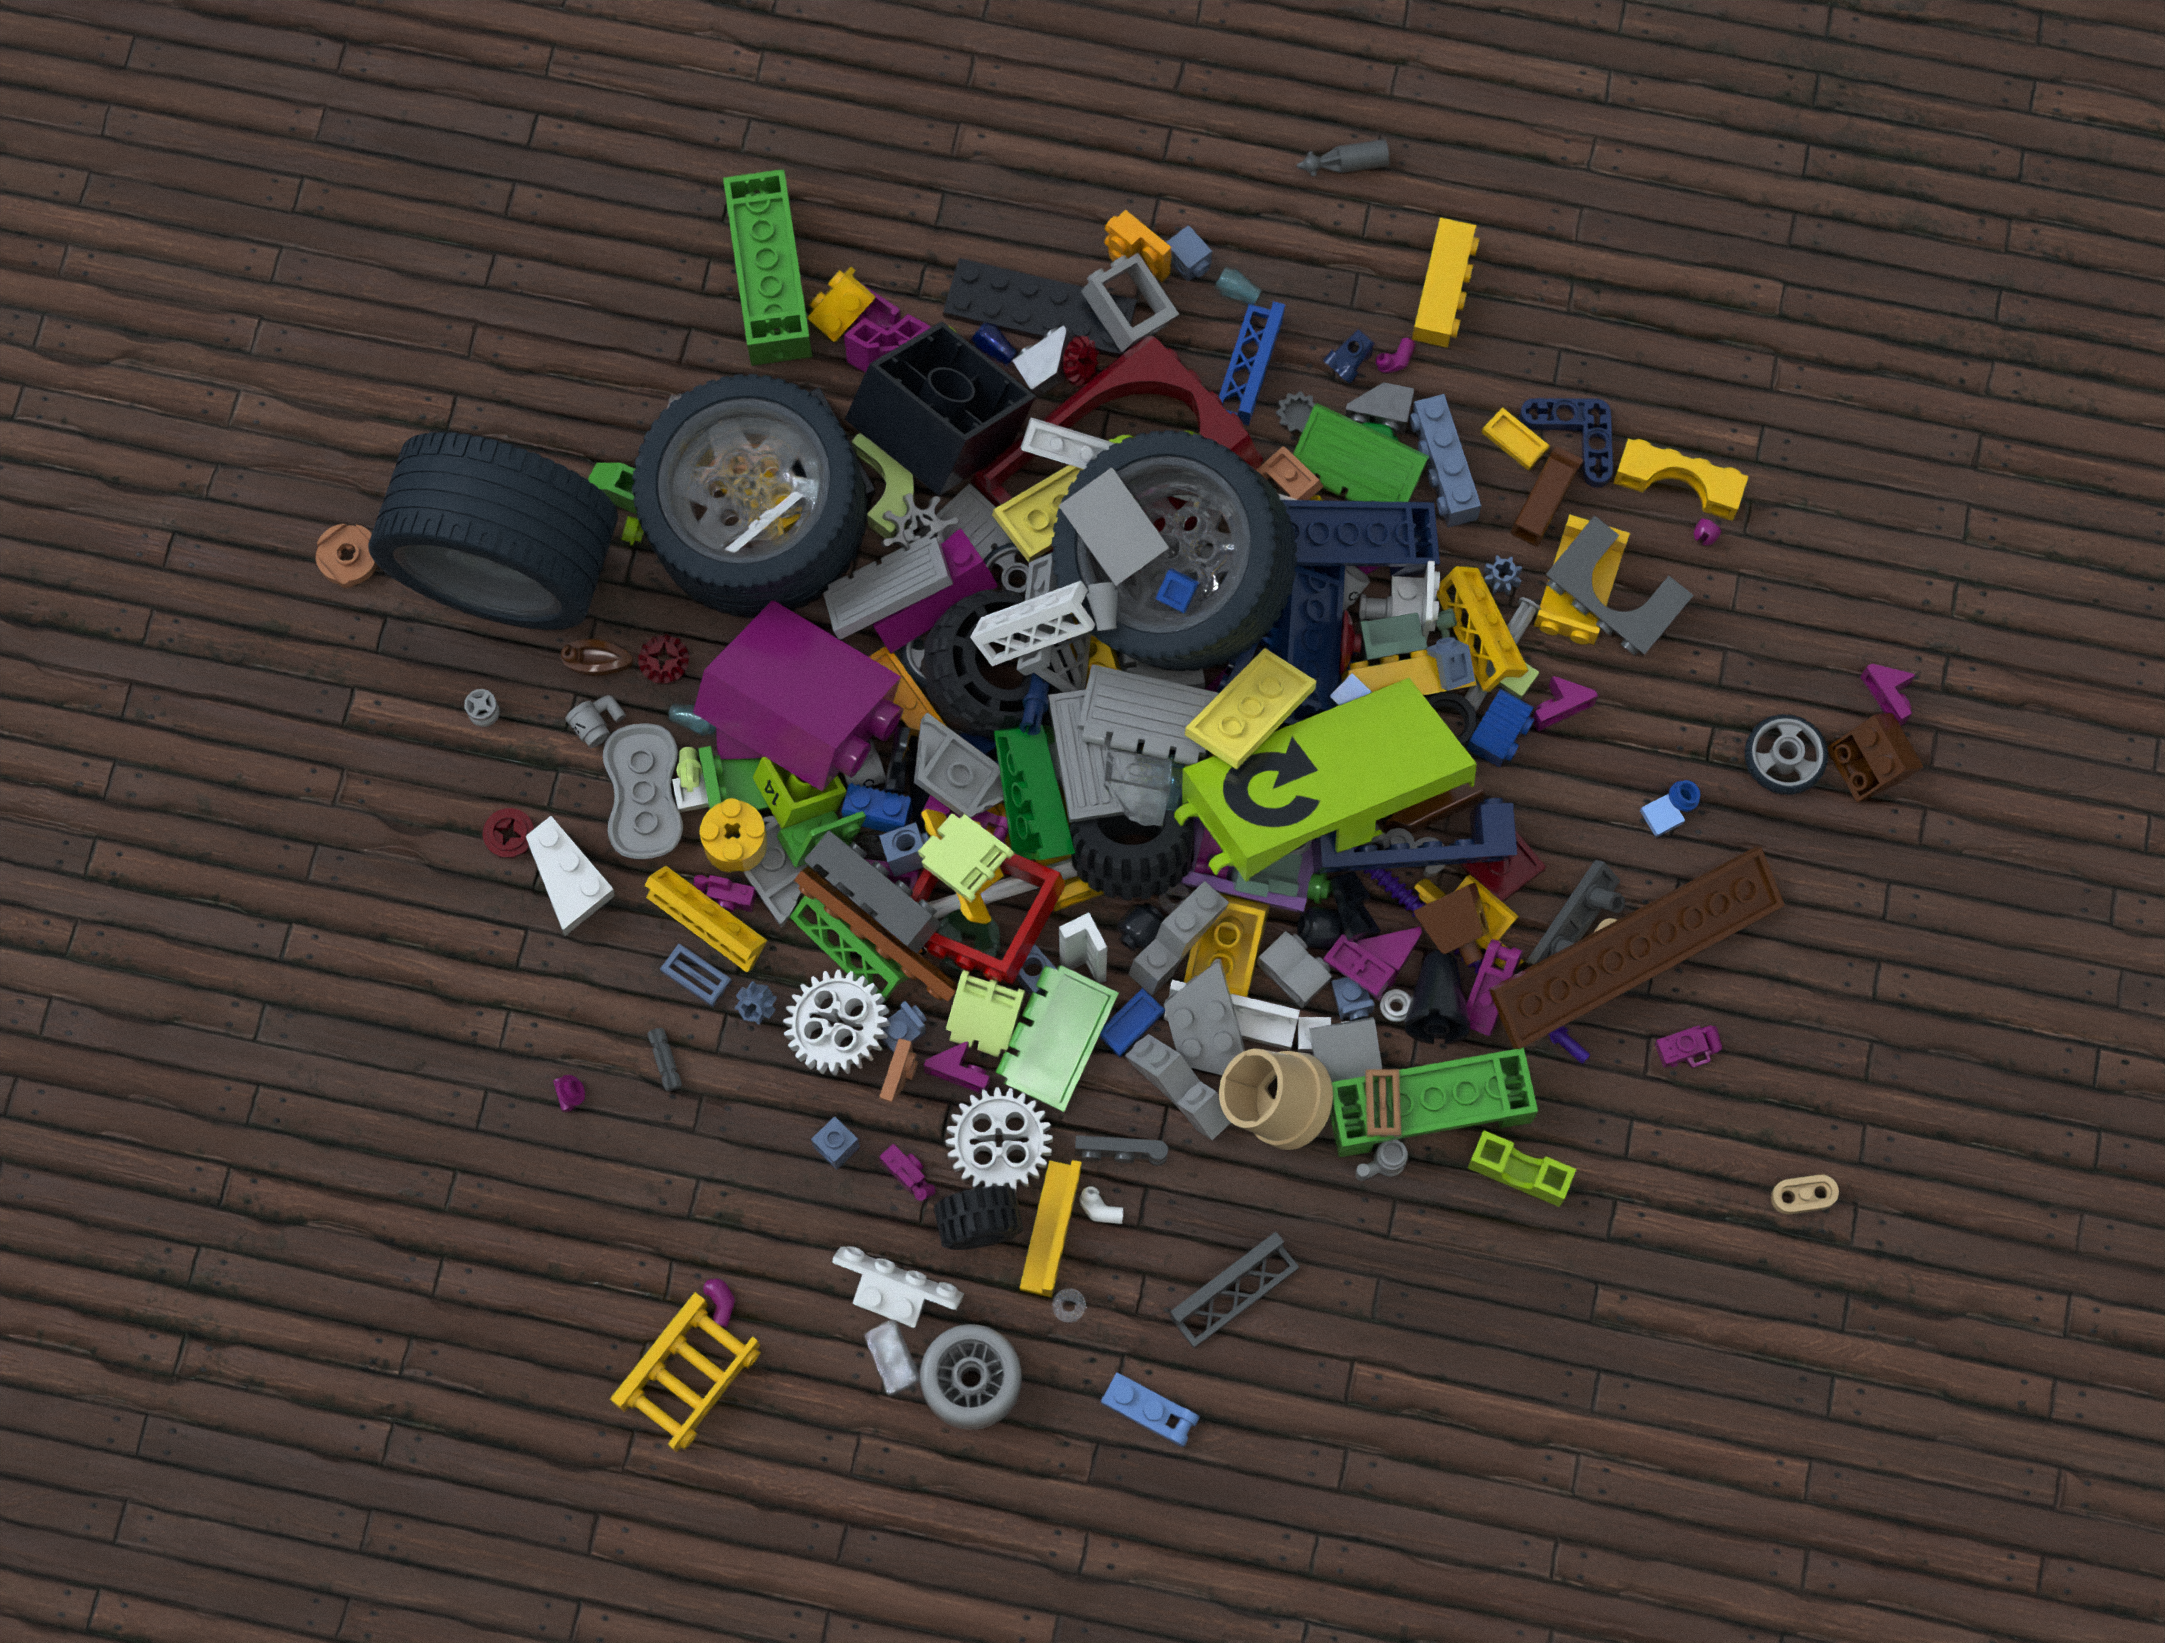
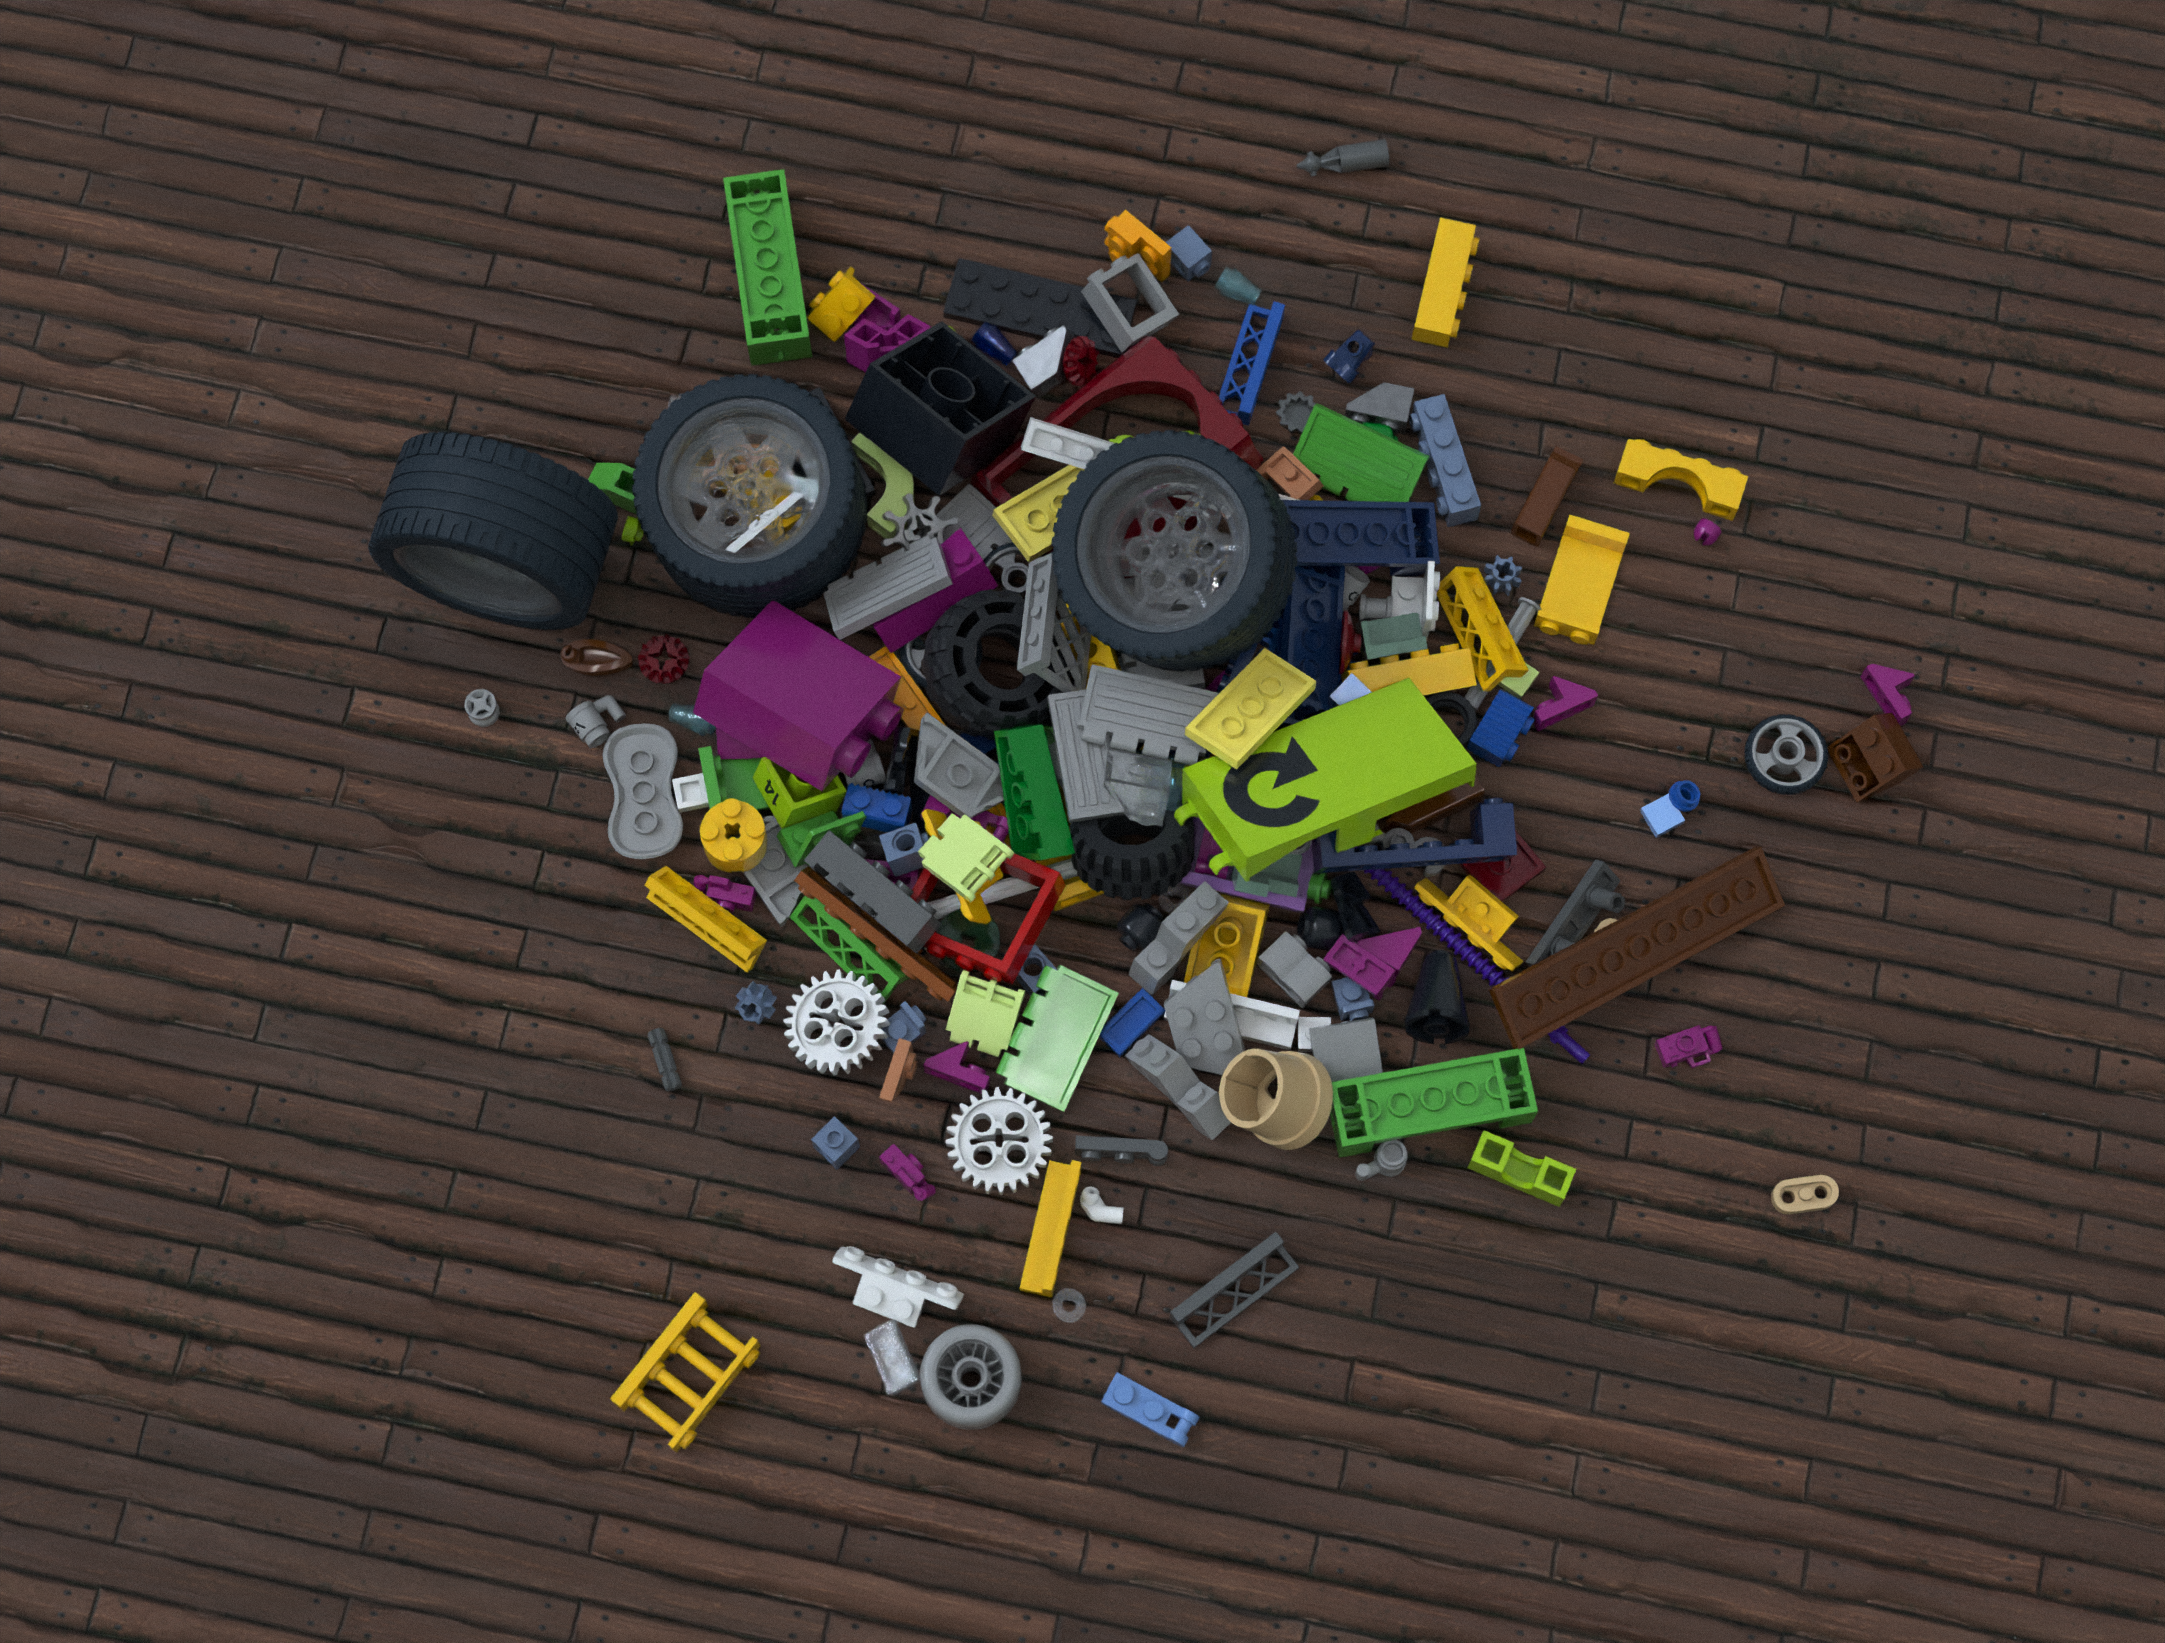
nougat plate [315,524,378,588] -> none
dark red gear [483,808,534,859] -> none
white wedge [526,816,615,937] -> none
magenta plate [553,1074,585,1112] -> none
sand blue tile [660,944,732,1007] -> none
yellowish green axle [676,747,702,792] -> none
magenta arm [703,1278,735,1328] -> none
black tyre [934,1186,1023,1250] -> none
white fence [970,581,1095,666] -> none
dark blue pin [1020,673,1050,735] -> none
light grey tile [1058,467,1169,586] -> none
white fence [1059,913,1107,984] -> none
light grey cone [1086,582,1118,631] -> none
blue tile [1155,568,1200,613] -> none
medium nougat tile [1365,1069,1401,1137] -> none
magenta arm [1375,338,1416,374] -> none
white plate [1380,989,1411,1022] -> none
reddish brown torso [1413,883,1489,966] -> none
sand blue bracket [1427,637,1475,691] -> none
sand green hand [1436,609,1457,638] -> none
magenta plate [1462,939,1523,1036] -> none
yellow tile [1481,407,1550,471] -> none
dark blue beam [1519,398,1613,488] -> none
dark grey arch [1545,515,1694,656] -> none

